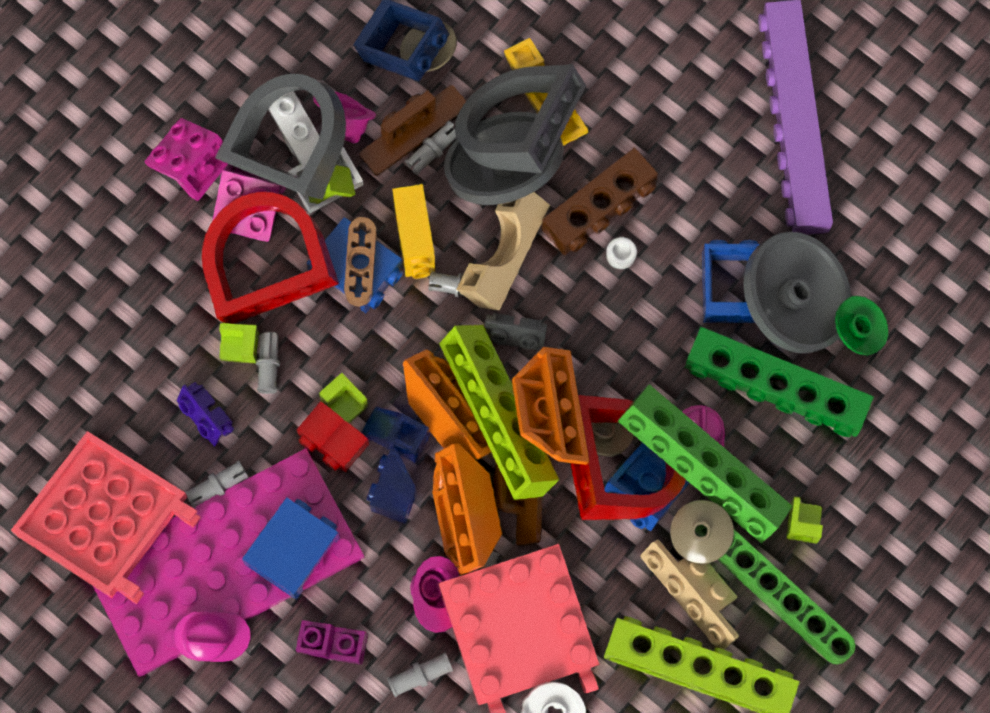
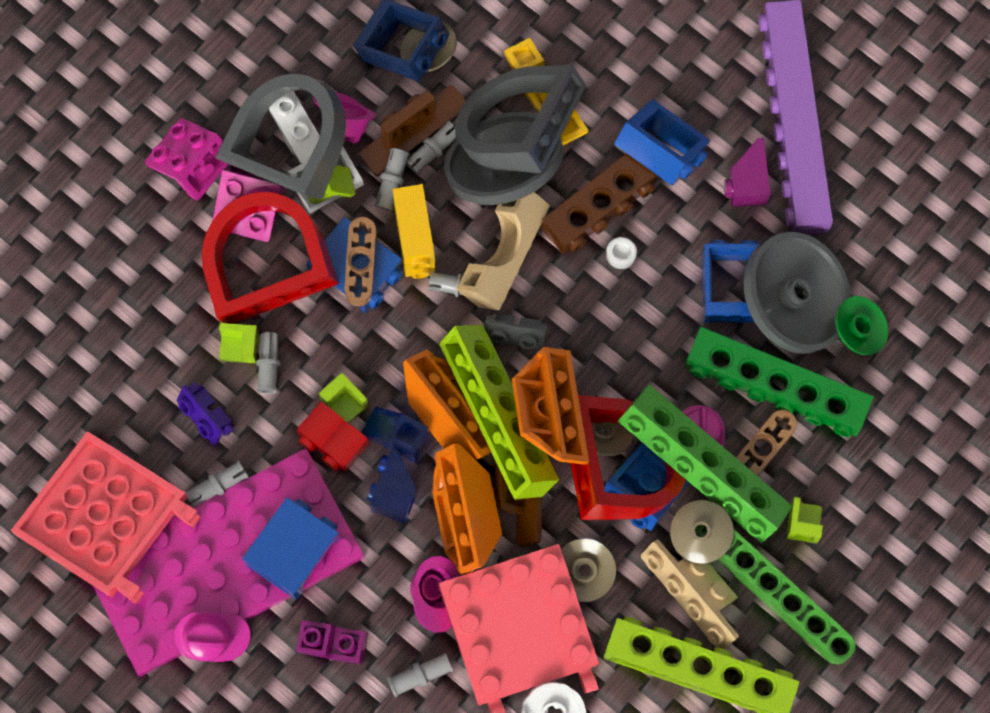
none -> light grey pin [374,148,410,211]
none -> dark tan dish [561,539,616,602]
none -> blue window [614,99,711,186]
none -> magenta slope [724,138,770,207]
none -> medium nougat beam [736,410,797,476]

